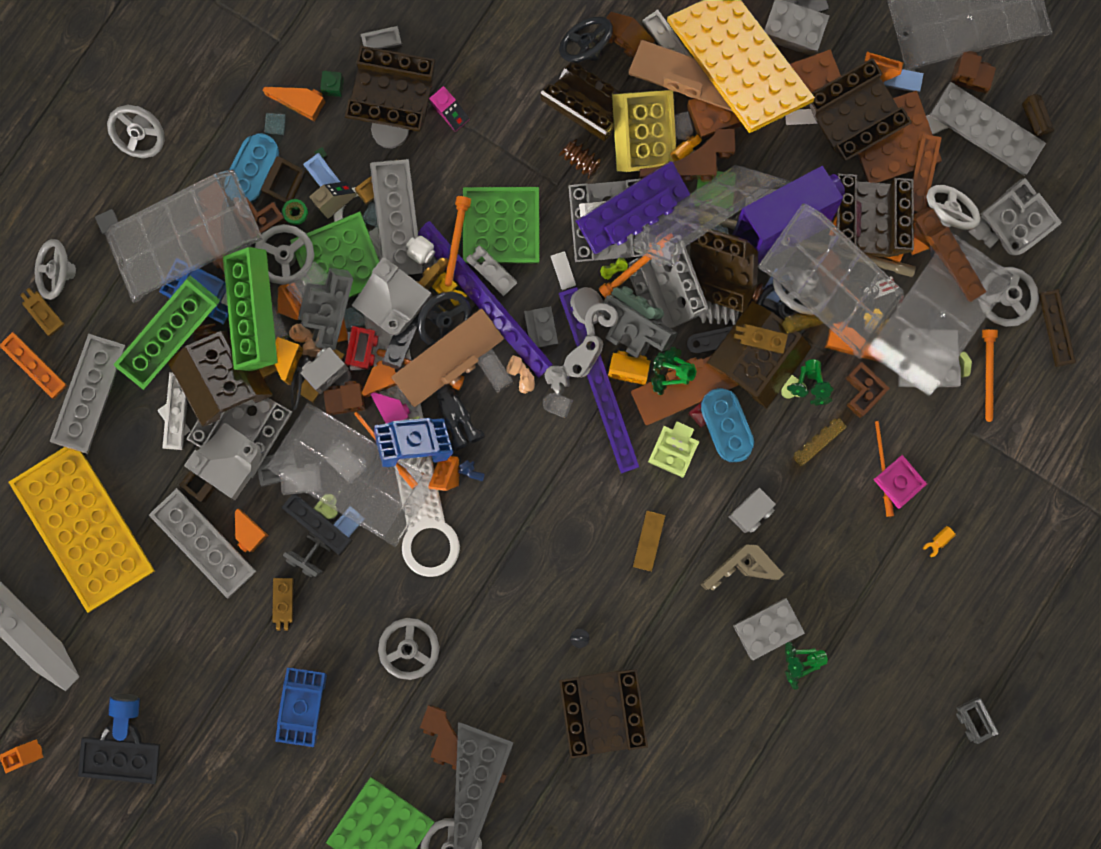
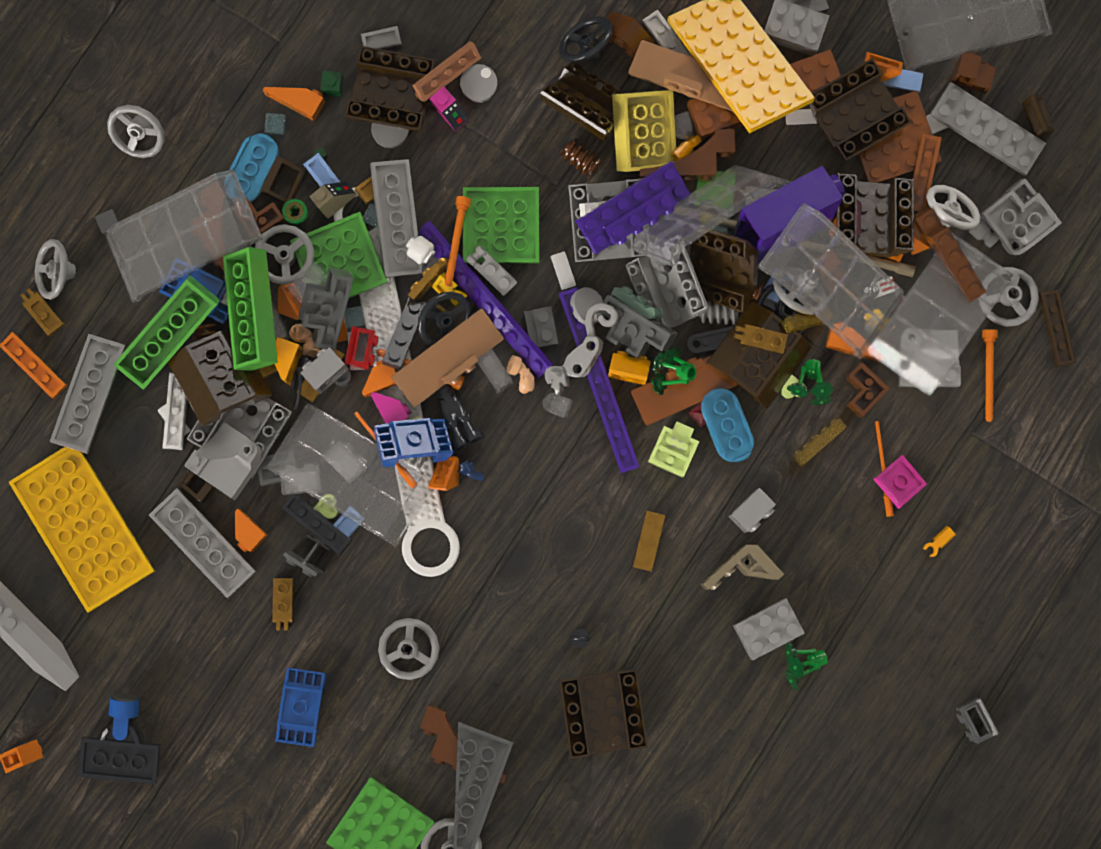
reddish brown brick [323,381,366,415] -> none
light grey slope [352,257,433,335] -> none
orange piece [599,234,674,298] -> none
lime piece [600,257,628,280] -> none
yellowish green tile [958,352,972,377] -> none
none -> nougat hinge [413,41,481,102]
none -> light grey tile [460,64,498,102]

